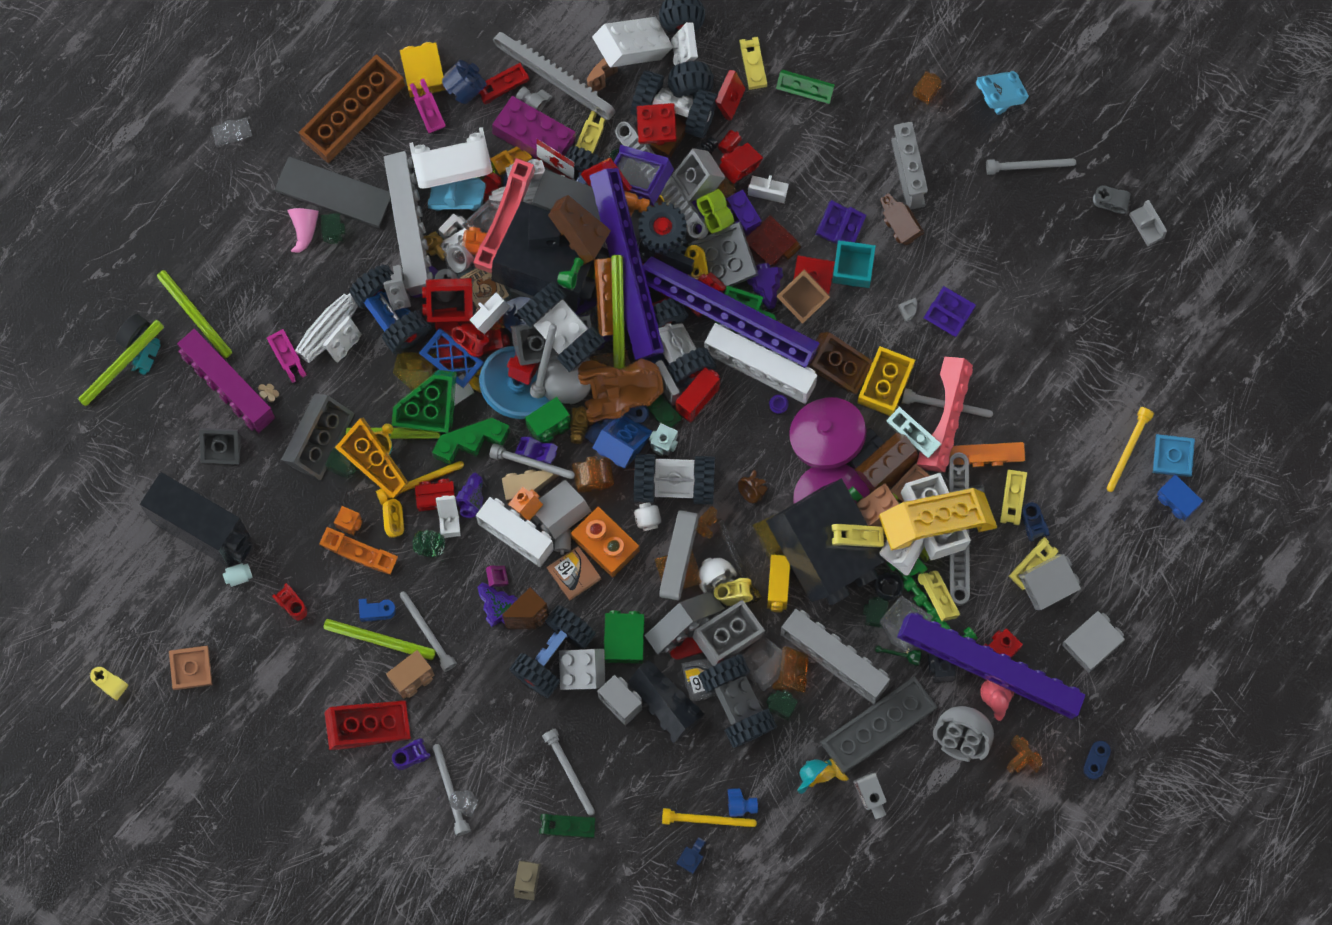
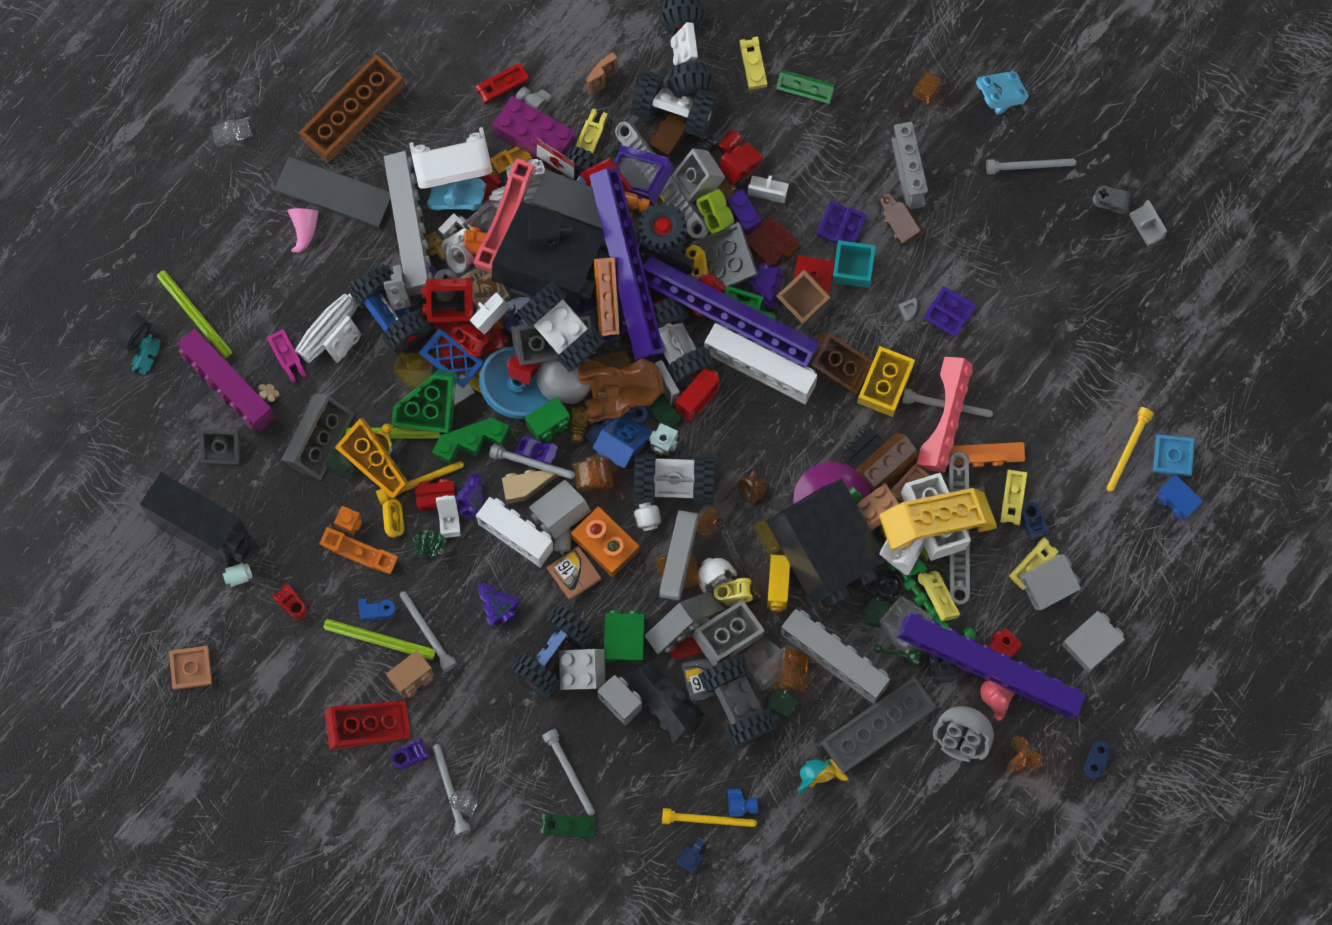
lime axle [78,320,164,406] -> none
light yellow piece [90,667,129,701] -> none
clear green brick [321,213,346,244] -> none
yellow brick [400,42,446,98] -> none
dark pink hinge [410,79,446,133] -> none
dark blue brick [442,60,487,104] -> none
magenta plate [486,566,509,587] -> none
light grey gear [493,32,616,120] -> none
reddish brown slope [502,588,549,629] -> none
orange brick [508,487,543,521] -> none
dark tan torso [514,860,541,901] -> none
light grey piece [530,324,557,398] -> none
reddish brown wedge [548,195,611,265] -> none
green bar [557,258,584,290] -> none
white brick [593,17,673,68] -> none
lime axle [611,255,625,369] -> none
red plate [637,103,677,145] -> none
red plate [715,70,746,120] -> none
dark purple plate [769,395,788,414] -> none
magenta dish [789,397,866,469] -> none
light yellow plate [831,524,884,547] -> none
light grey torso [853,773,887,819] -> none
light aqua slope [886,407,941,458] -> none

